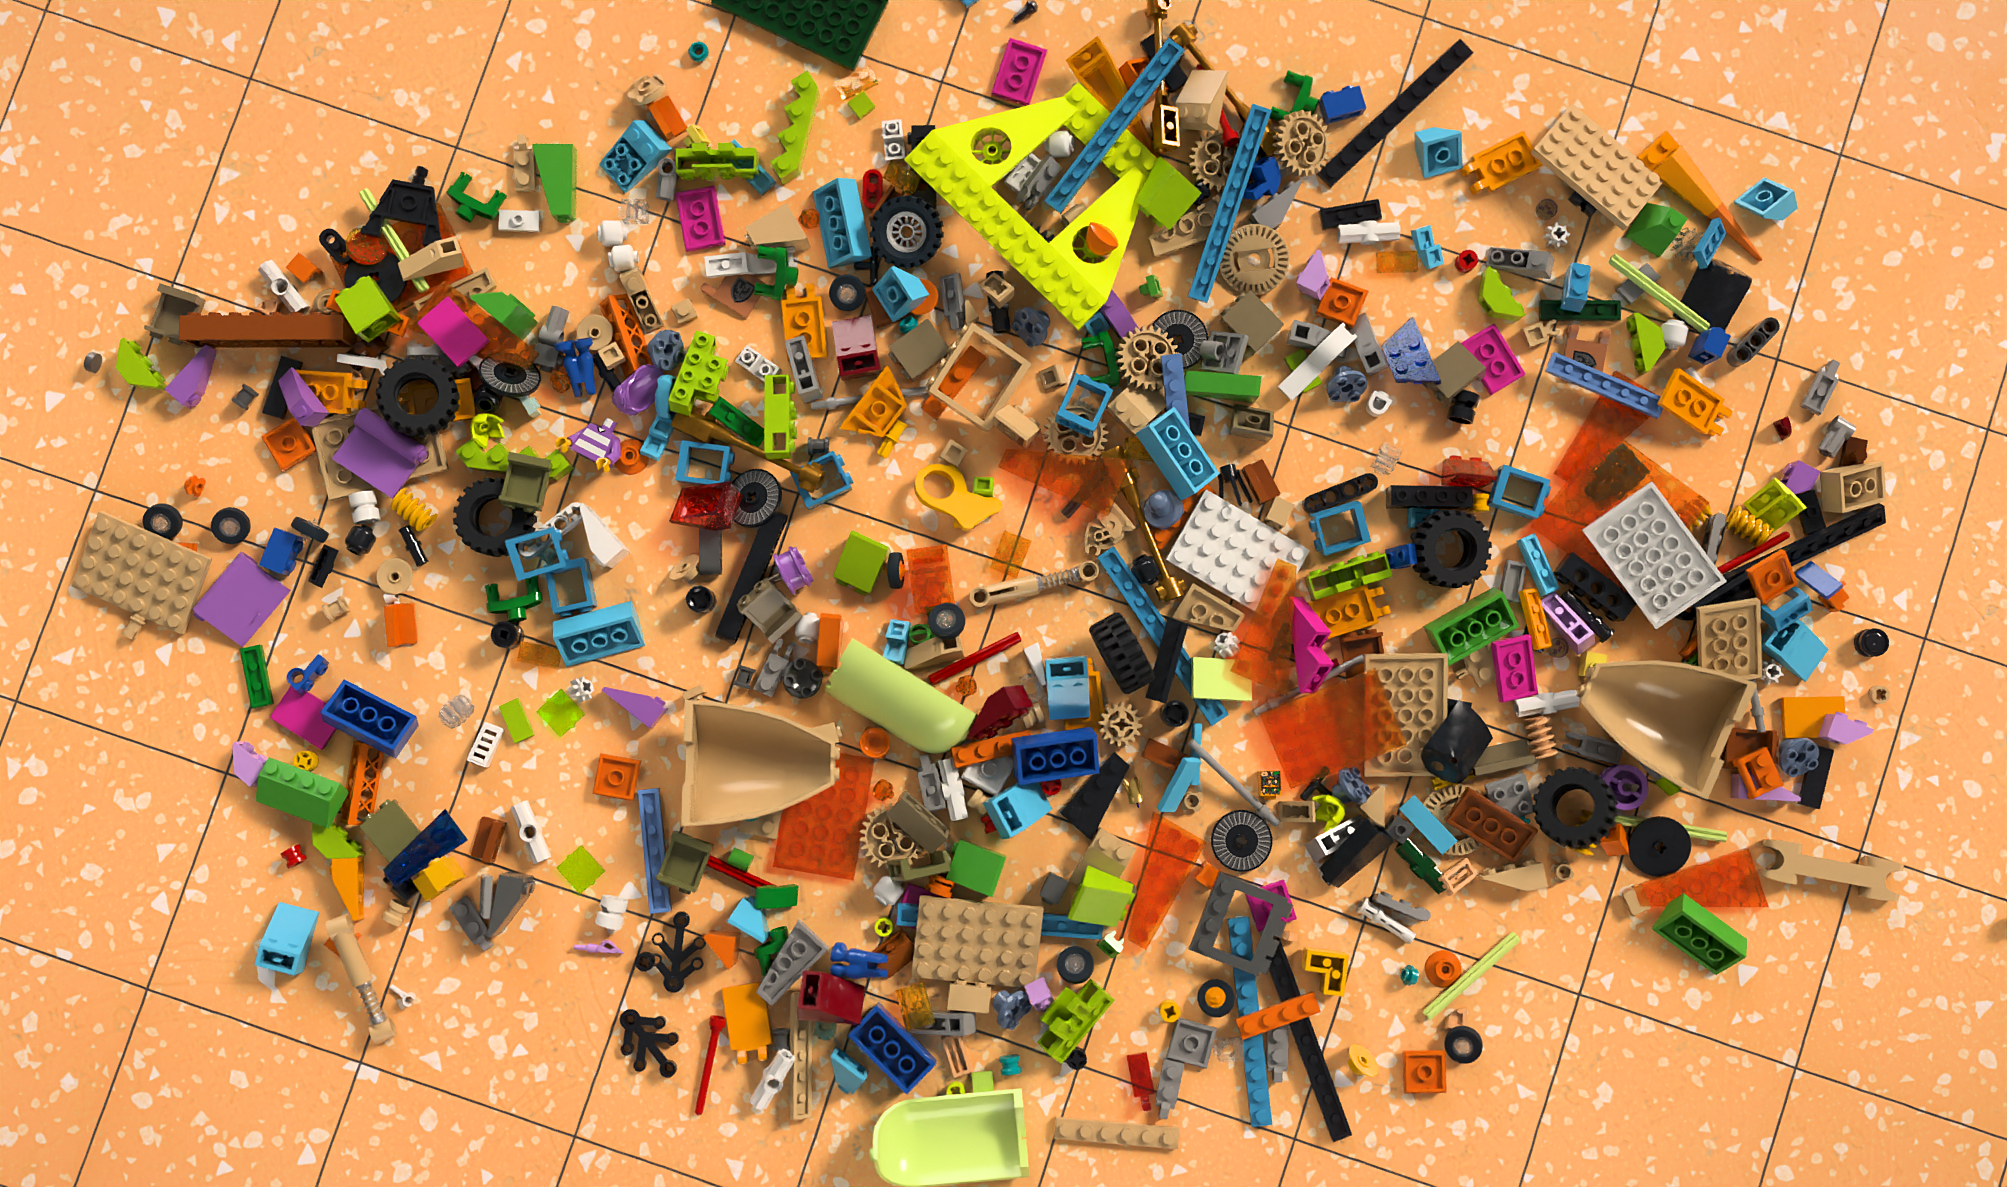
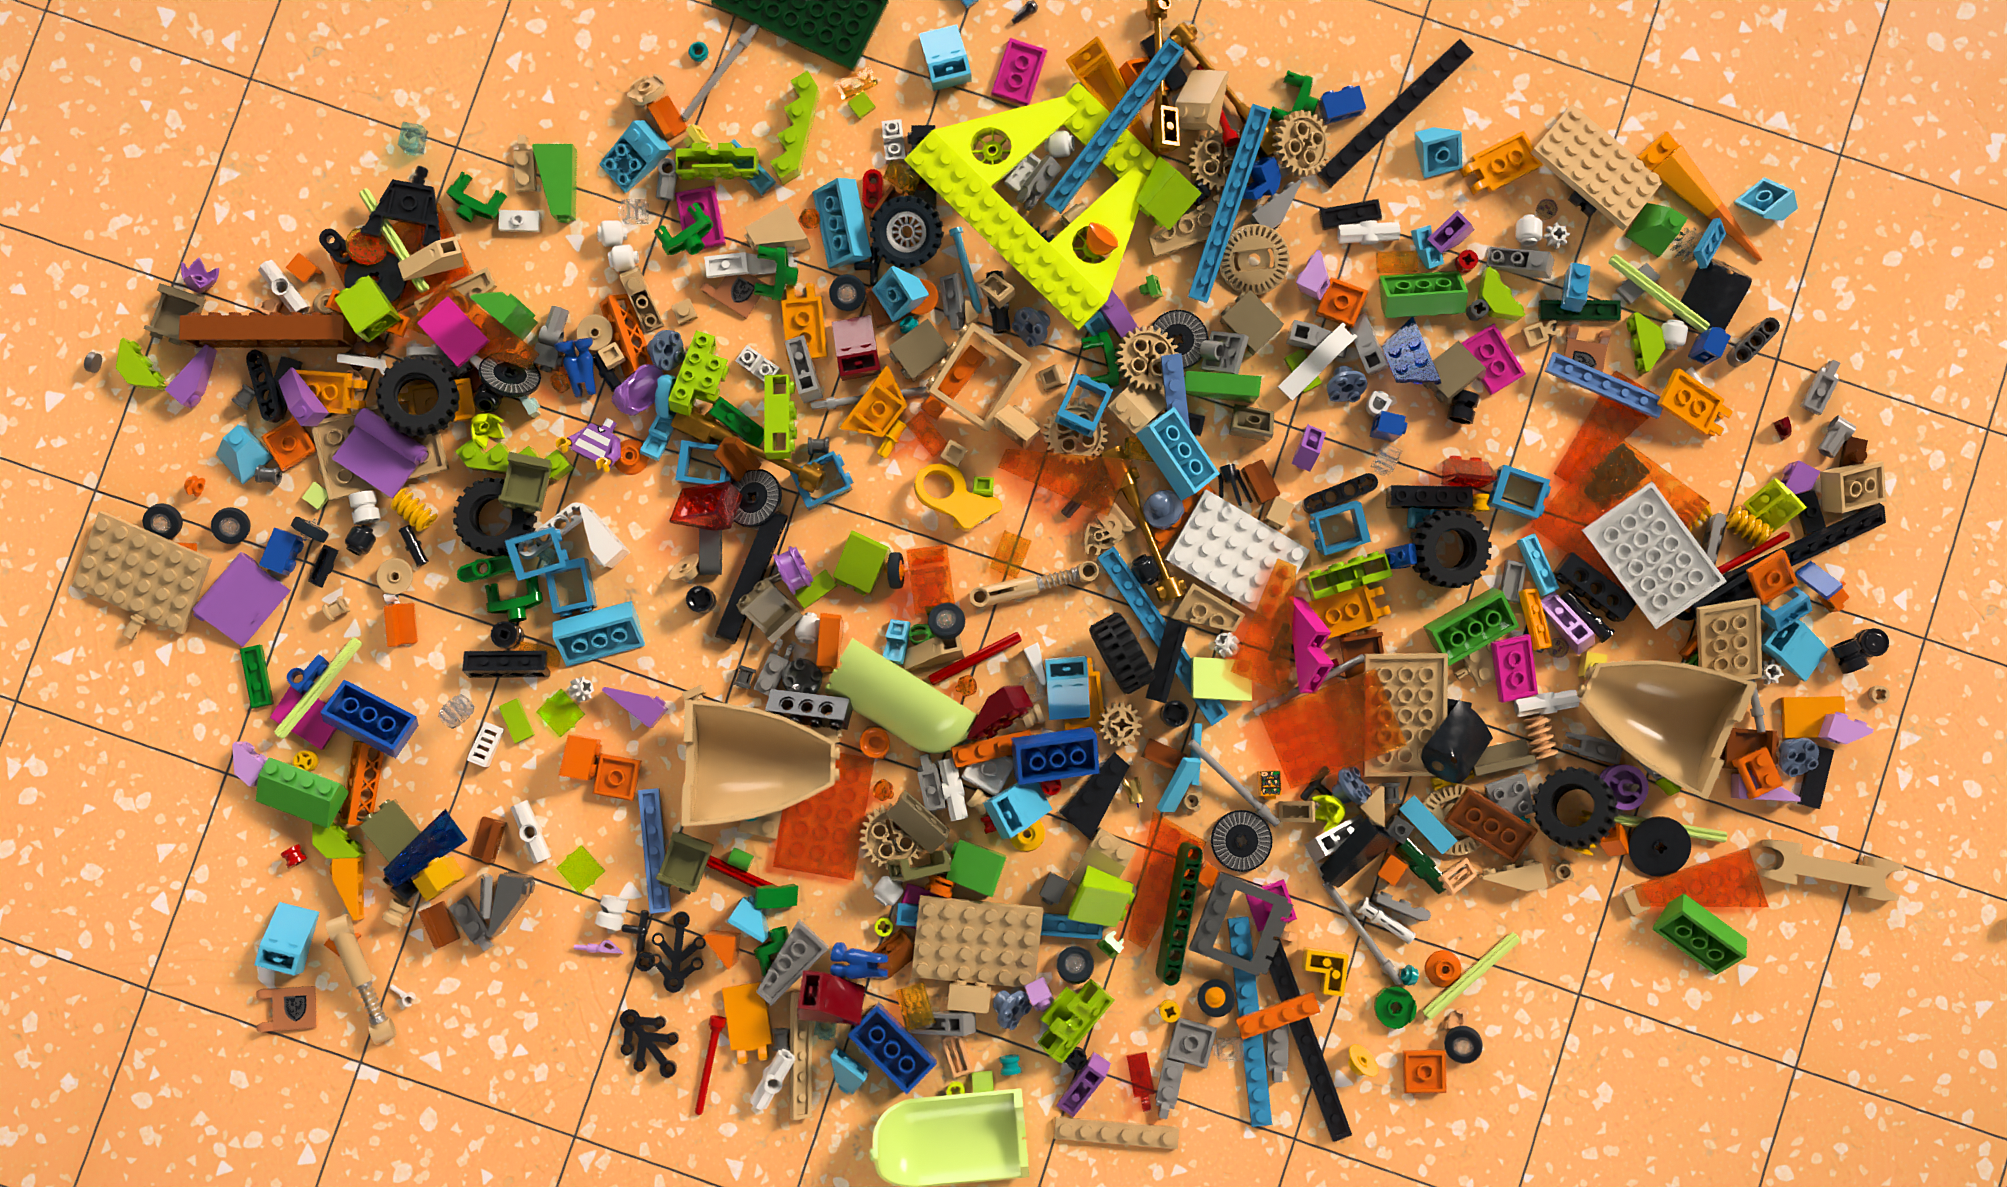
none -> medium lavender piece [181,257,219,293]
none -> medium azure slope [216,424,273,485]
none -> black beam [246,349,283,423]
none -> dark grey bush [255,465,282,485]
none -> nougat flag [256,986,317,1032]
none -> yellowish green axle [274,637,362,739]
none -> yellowish green tile [302,482,329,510]
none -> clear light blue brick [398,122,428,156]
none -> dark orange panel [418,901,461,949]
none -> green connector [457,556,514,583]
none -> black fence [462,651,551,678]
none -> orange slope [559,735,602,780]
none -> black piece [622,910,649,952]
none -> green connector [654,203,713,255]
none -> light grey bar [681,23,760,121]
none -> dark orange panel [713,437,762,481]
none -> brick [765,689,853,731]
none -> lime tile [794,569,838,609]
none -> clear orange arch [906,411,948,457]
none -> medium azure slope [919,24,972,91]
none -> medium azure bar [949,227,982,314]
none -> yellow piece [1009,820,1045,852]
none -> medium lavender slope [1056,1052,1111,1118]
none -> dark green beam [1156,841,1203,986]
none -> medium lavender slope [1292,424,1326,472]
none -> light grey bar [1322,882,1403,986]
none -> blue brick [1370,411,1407,442]
none -> green plate [1374,986,1417,1029]
none -> orange panel [1377,853,1408,886]
none -> bright green slope [1379,271,1468,318]
none -> dark grey bush [1382,782,1401,804]
none -> medium lavender slope [1427,210,1475,253]
none -> dark grey bush [1466,299,1489,321]
none -> white head [1516,214,1543,246]
none -> black wheel [1831,638,1869,674]

